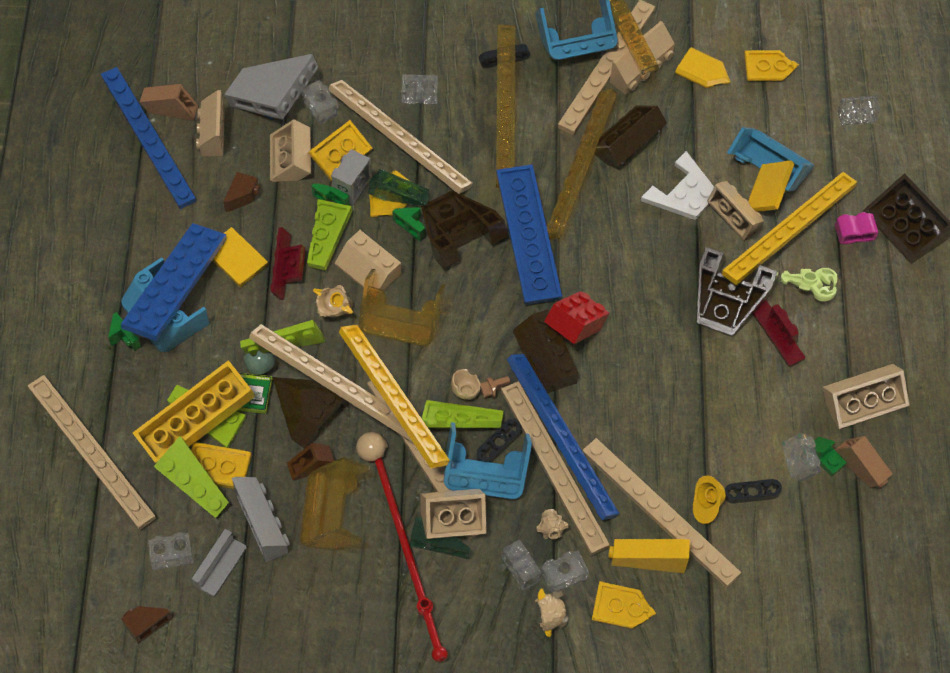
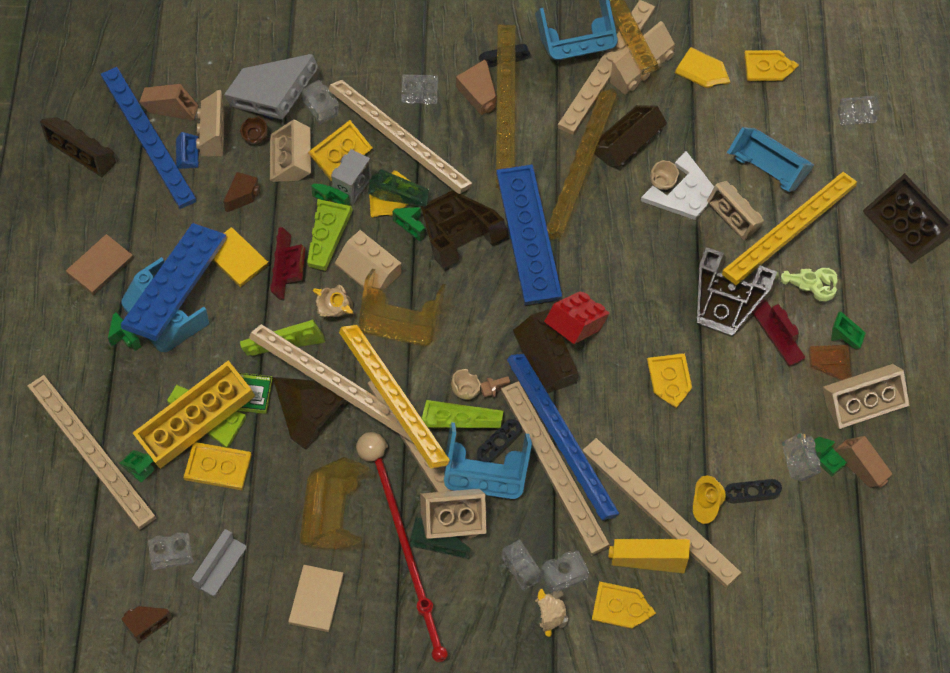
lime wing [154,436,229,518] -> none
light grey slope [232,477,290,562] -> none
sand green hair [243,351,275,375] -> none
reddish brown slope [287,443,335,480] -> none
tan rock [537,509,568,539] -> none
yellow tile [748,160,794,212] -> none
dark pink brick [835,212,878,244] -> none
none -> dark brown slope [40,117,116,178]
none -> medium nougat tile [66,234,134,295]
none -> green slope [119,450,154,482]
none -> blue slope [176,132,198,169]
none -> reddish brown hair [240,116,268,144]
none -> tan tile [289,565,344,632]
none -> medium nougat slope [456,60,496,116]
none -> yellow tile [647,353,692,408]
none -> tan hair [650,160,679,190]
none -> clear orange wing [808,345,851,380]
none -> green slope [831,311,866,349]

